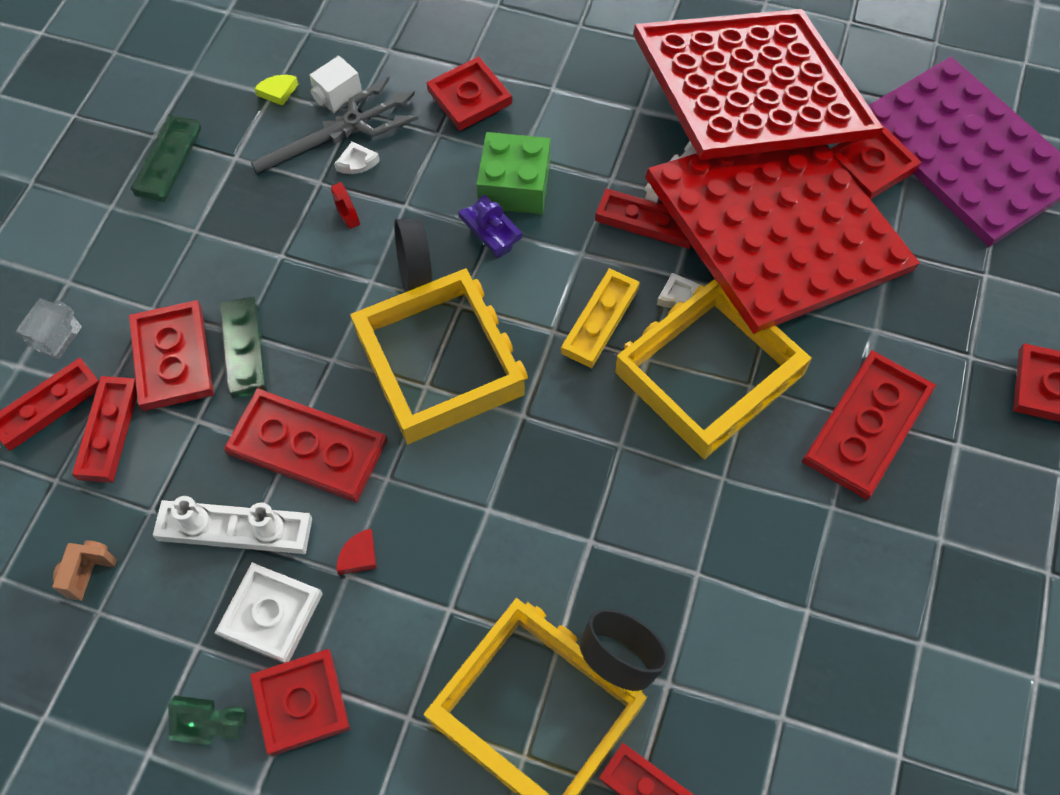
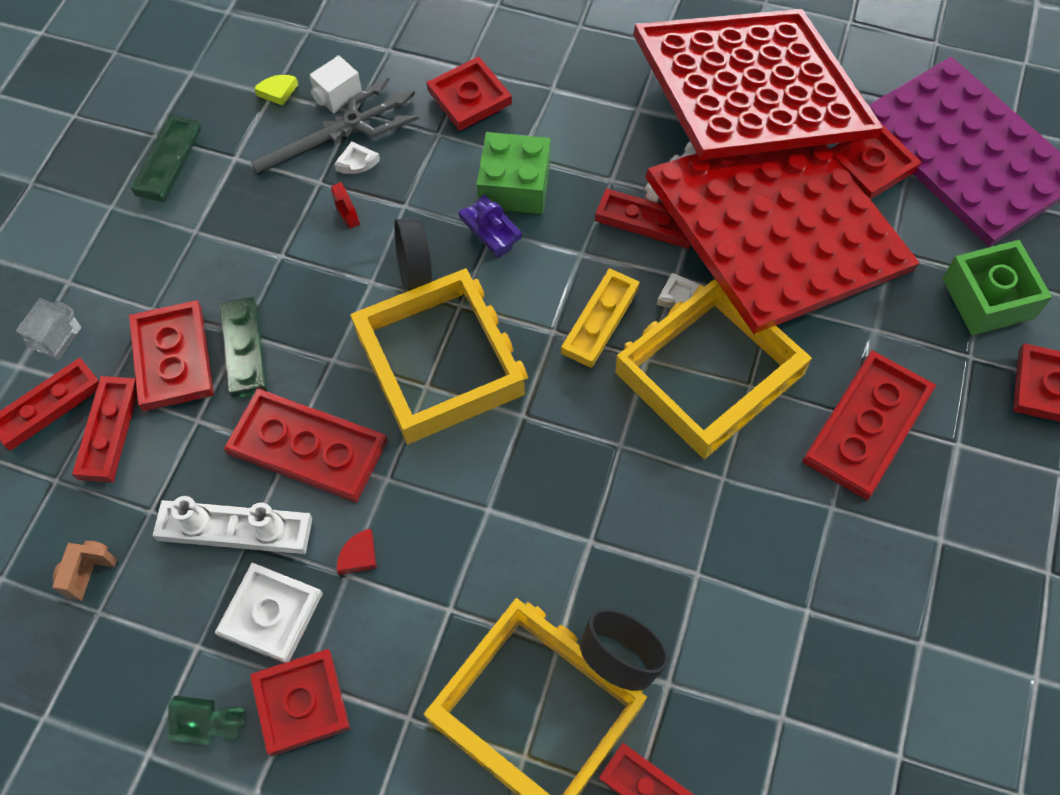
none -> bright green brick [942,240,1052,336]

